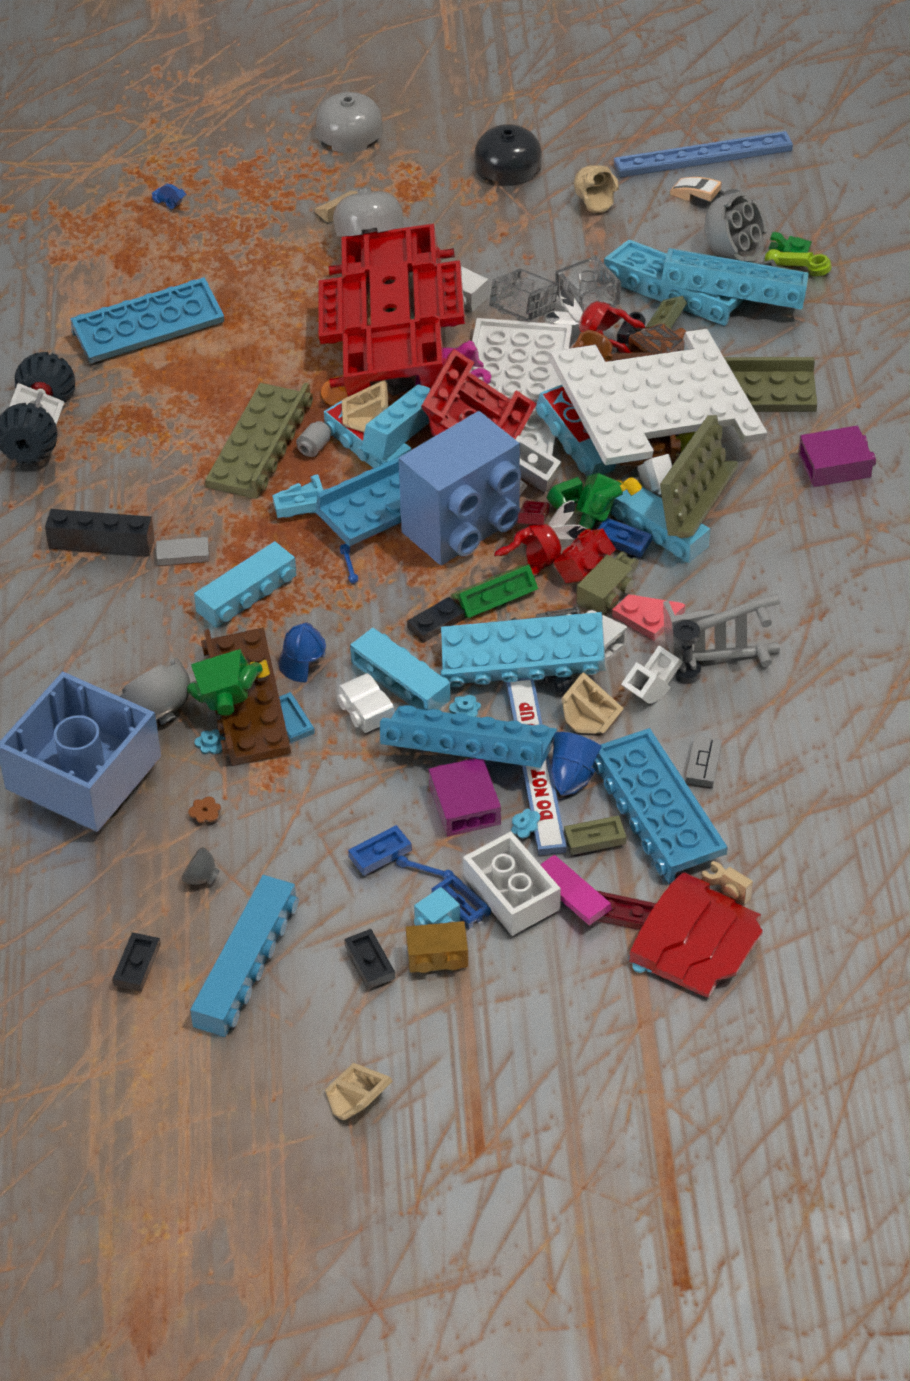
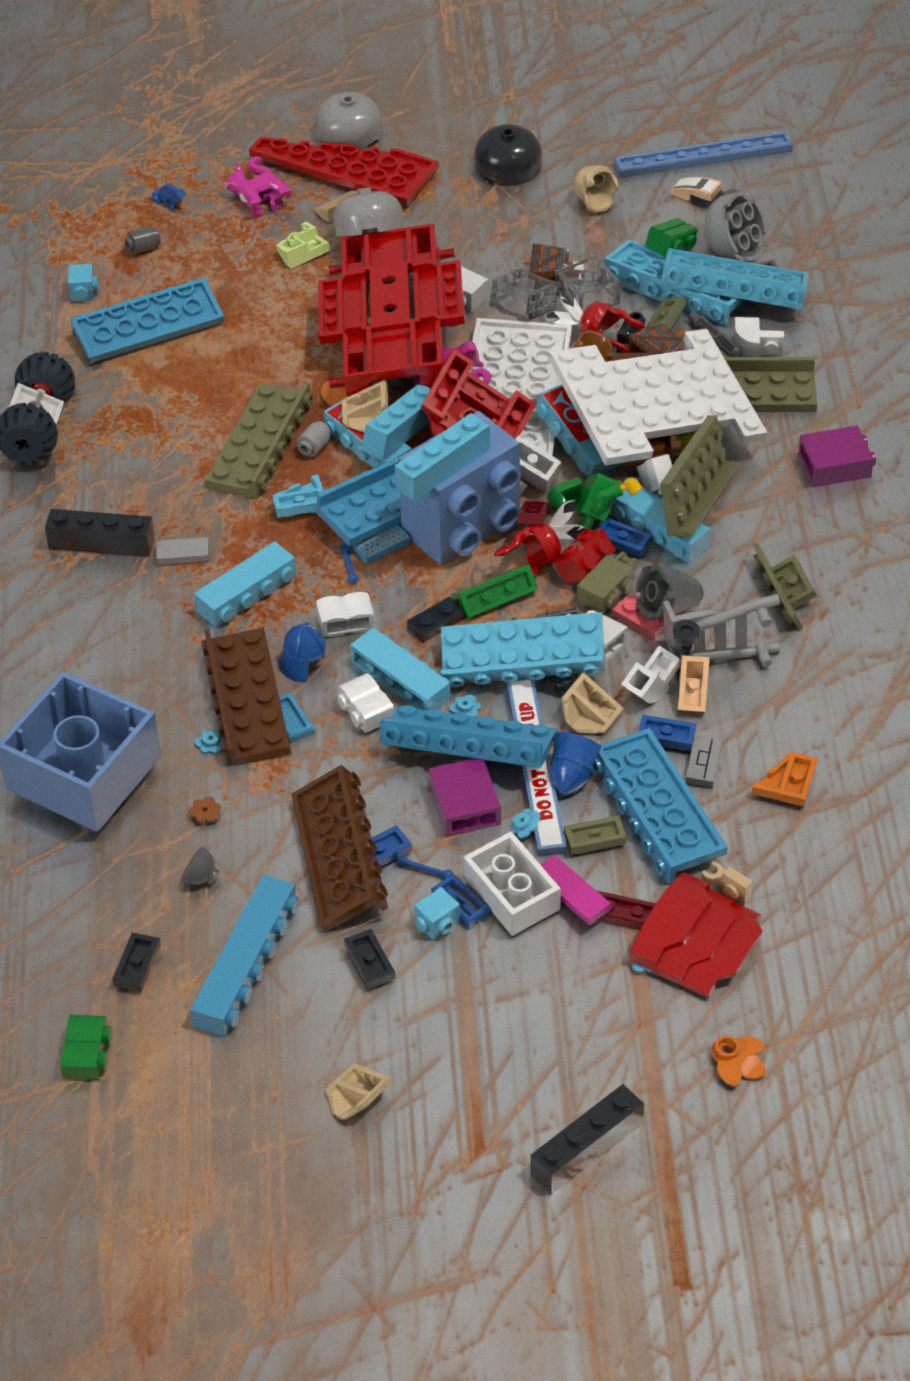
light grey cylinder [115,658,191,725] -> none
green torso [187,649,270,716] -> none
pearl gold brick [406,921,468,973] -> none
lime piece [764,249,832,277] -> none
green plate [768,232,812,253] -> none
none -> green brick [60,1014,113,1079]
none -> medium azure brick [68,264,99,301]
none -> dark grey brick [124,226,161,255]
none -> dark pink animal [224,156,291,219]
none -> red wing [249,137,439,206]
none -> yellowish green slope [276,221,331,269]
none -> reddish brown bracket [291,765,388,932]
none -> white brick [316,592,375,637]
none -> dark azure tile [353,524,410,564]
none -> medium azure brick [395,413,490,502]
none -> torso [529,243,583,290]
none -> black brick [530,1084,644,1195]
none -> dark grey cone [635,563,704,620]
none -> blue plate [638,714,697,751]
none -> green brick [645,218,698,258]
none -> light nougat slope [678,655,710,713]
none -> dark grey piece [688,311,742,357]
none -> orange plate [711,1036,766,1087]
none -> white brick [733,317,784,357]
none -> orange wing [751,752,818,806]
none -> olive bracket [753,543,817,629]

